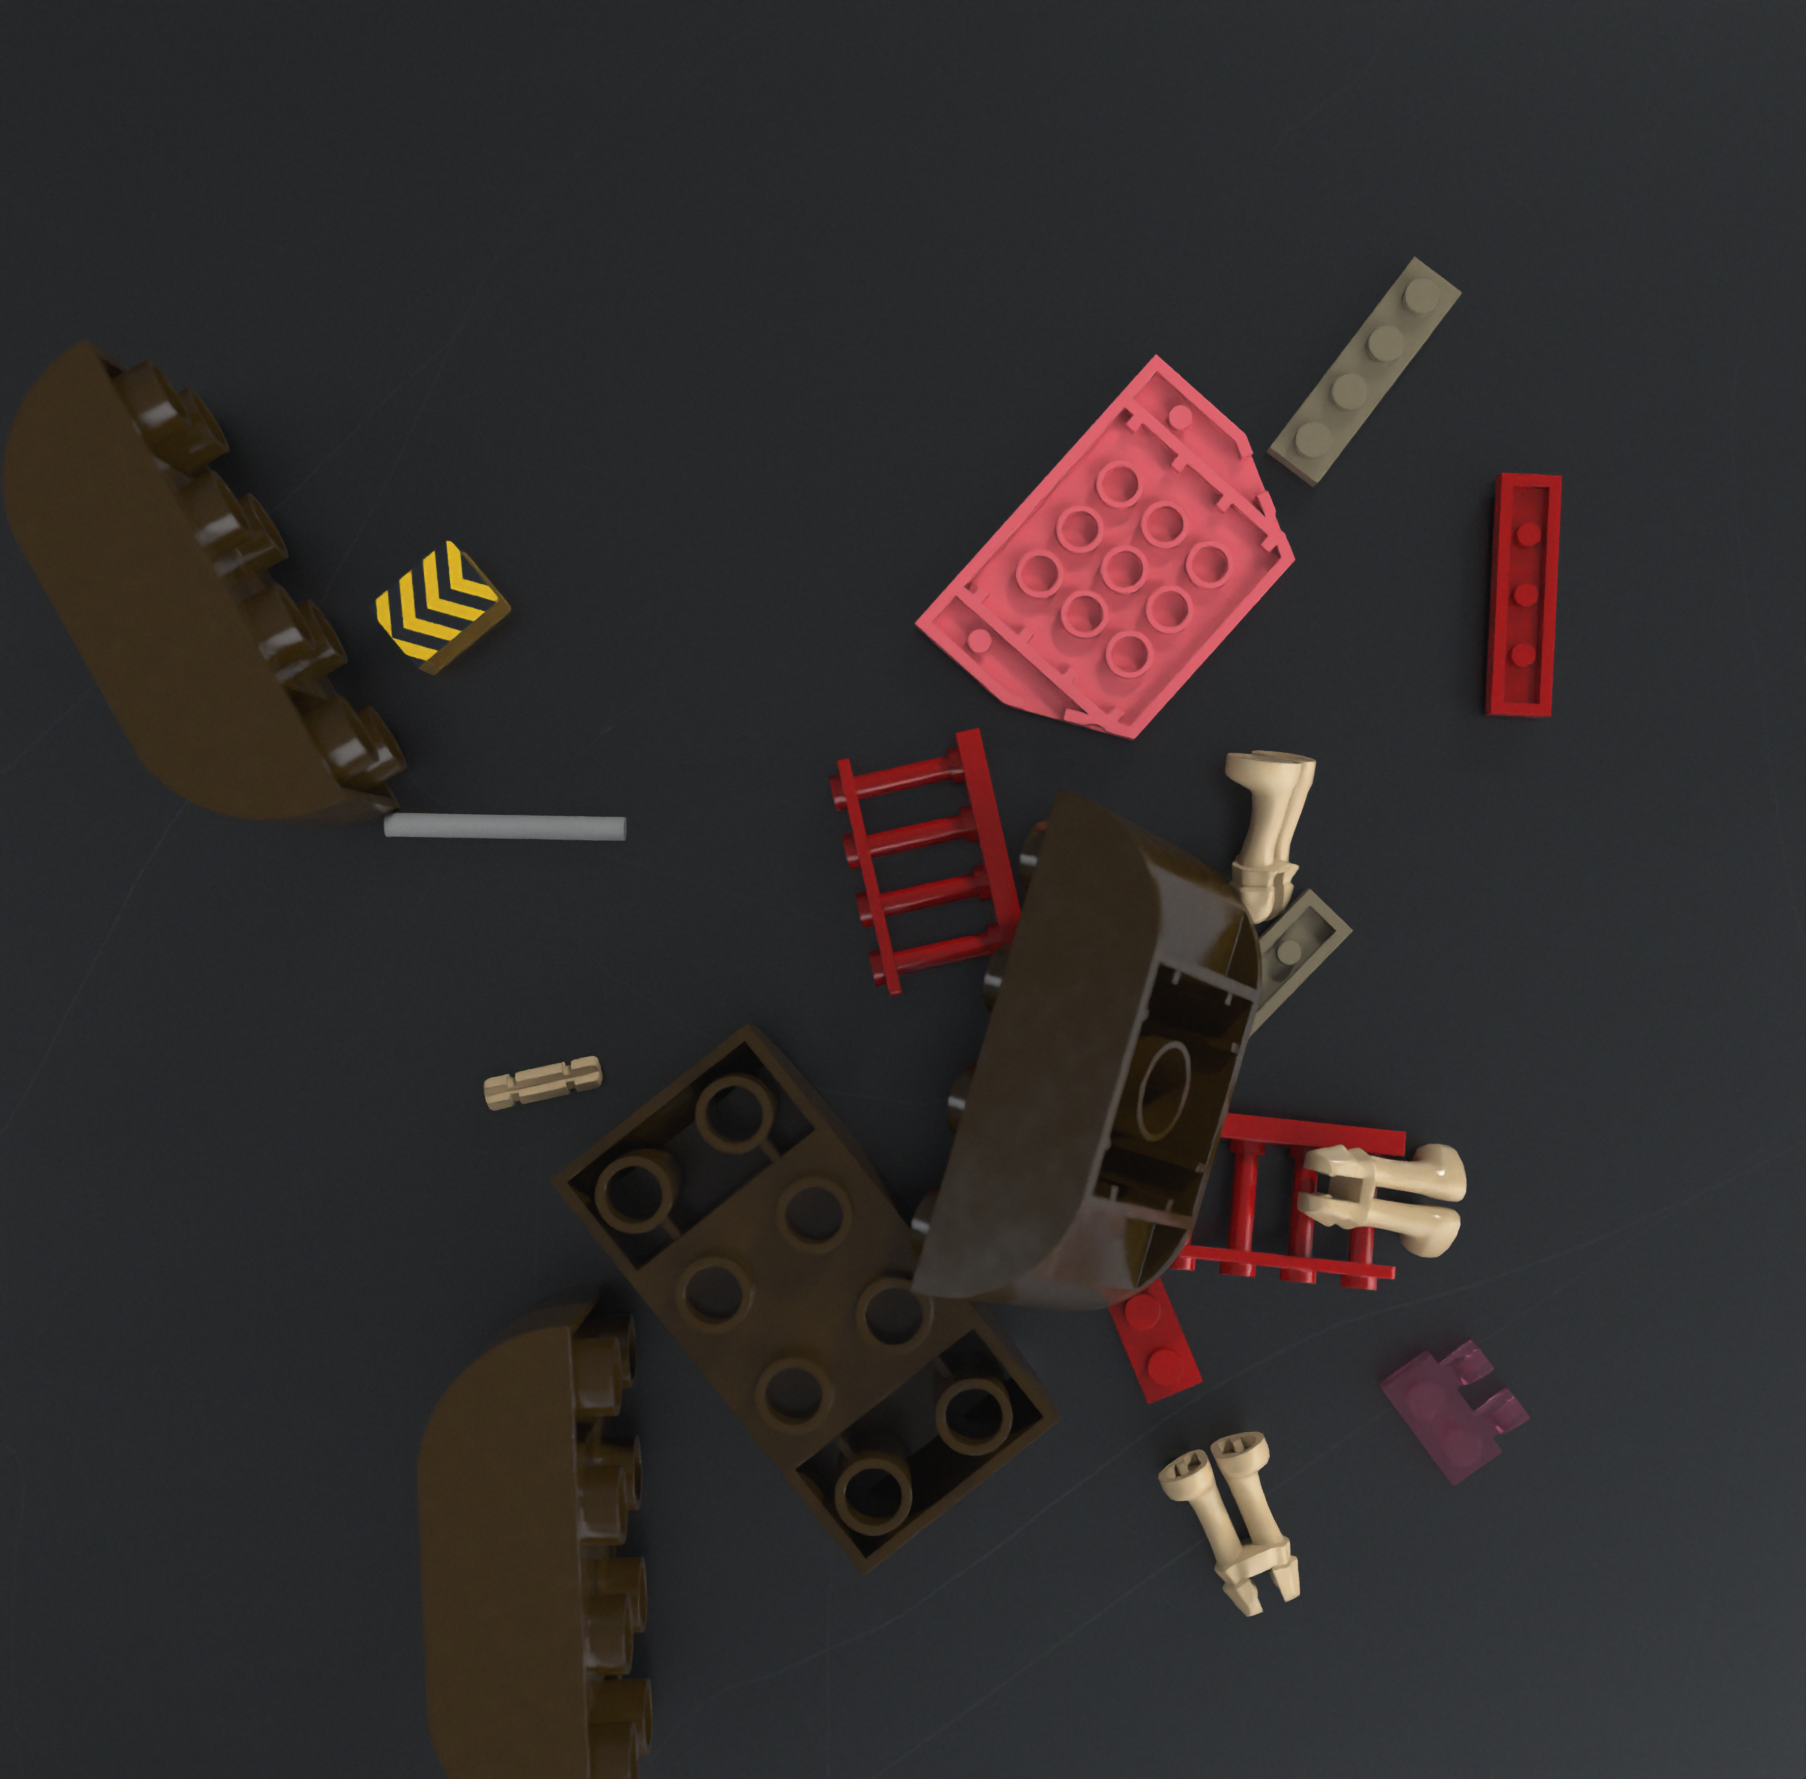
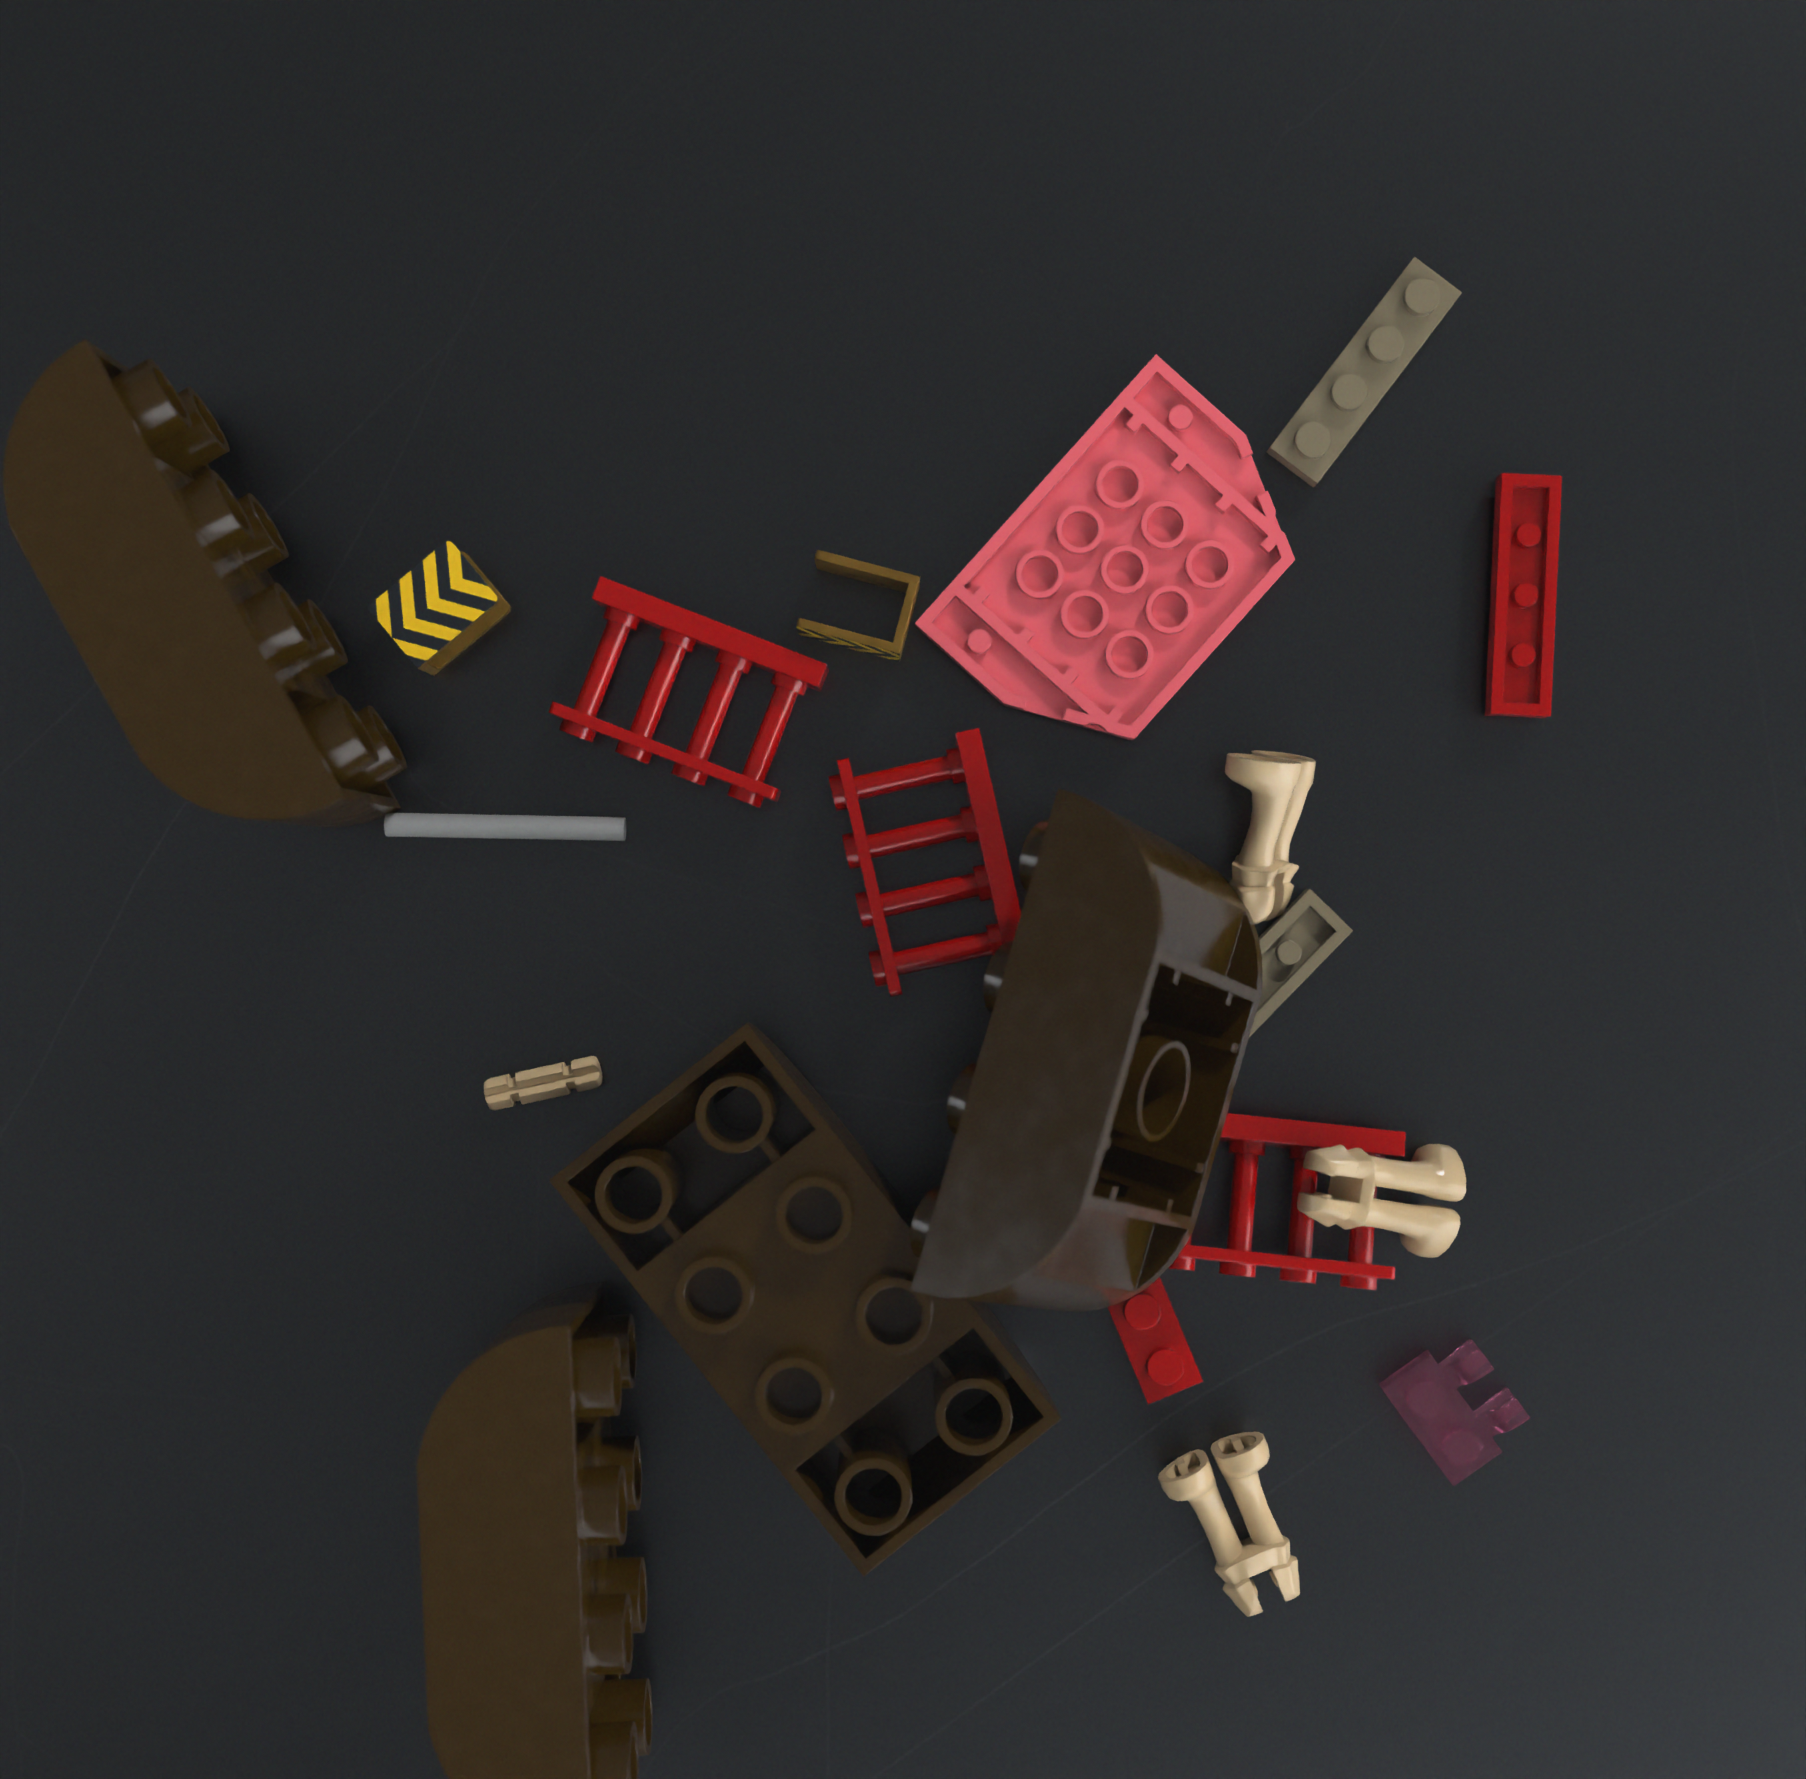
none -> red fence [548,576,829,808]
none -> pearl gold piece [796,550,920,662]

